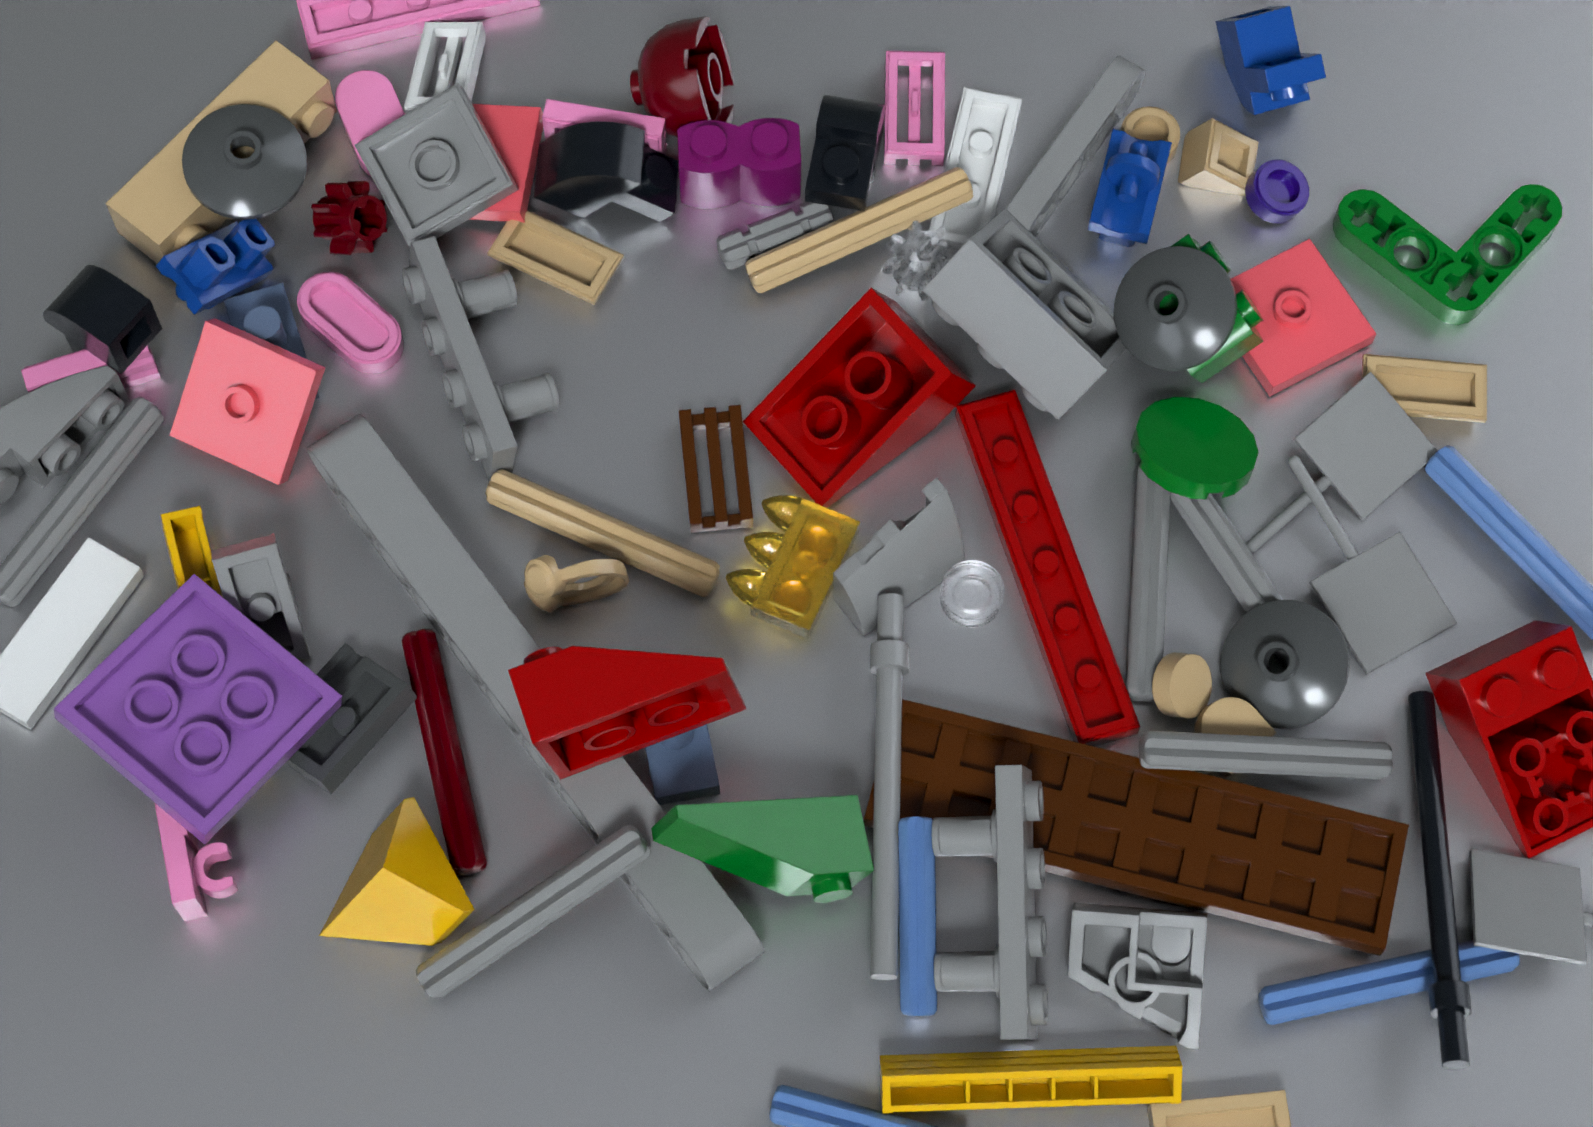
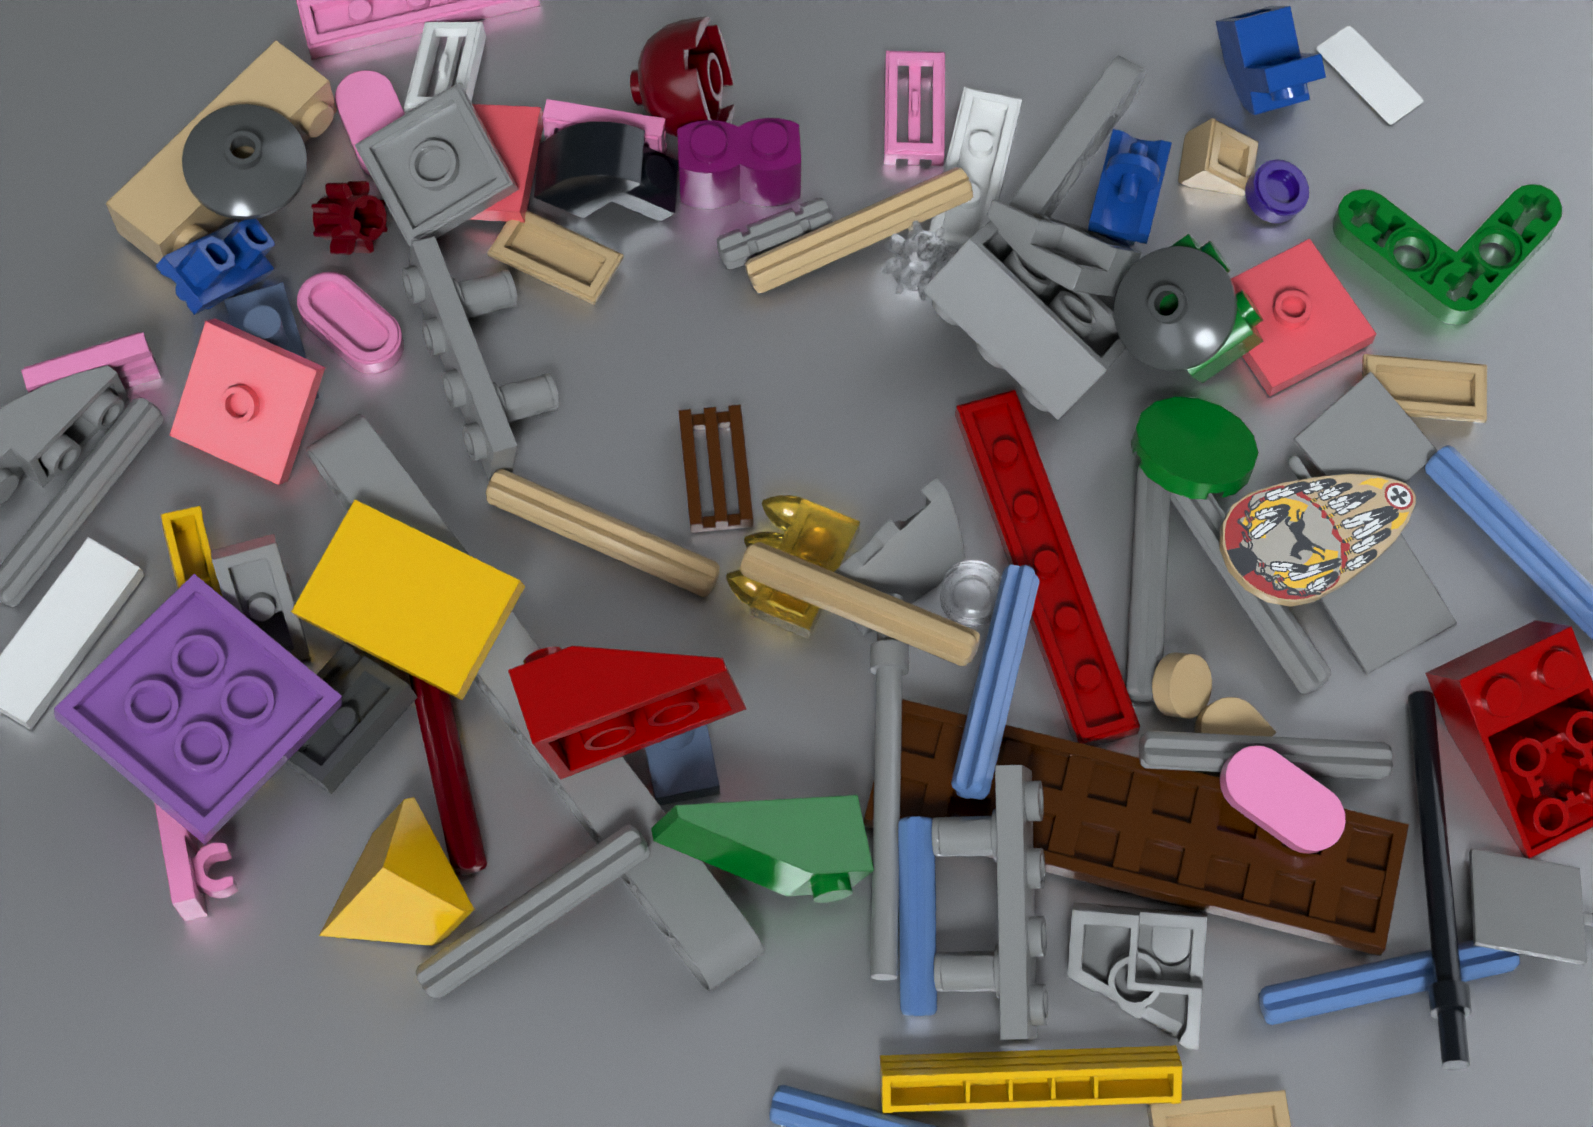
black brick [43,265,162,374] -> none
tan piece [523,555,629,613] -> none
red slope [743,288,976,510] -> none
black brick [805,95,885,211] -> none
tan tile [1120,106,1180,163] -> none
dark grey dish [1220,600,1350,729] -> none
none -> yellow tile [291,500,525,700]
none -> tan axle [740,542,981,666]
none -> medium blue axle [951,564,1040,800]
none -> light grey slope [987,200,1142,297]
none -> shield [1219,474,1416,607]
none -> bright pink tile [1220,745,1346,854]
none -> white sticker [1316,25,1424,125]

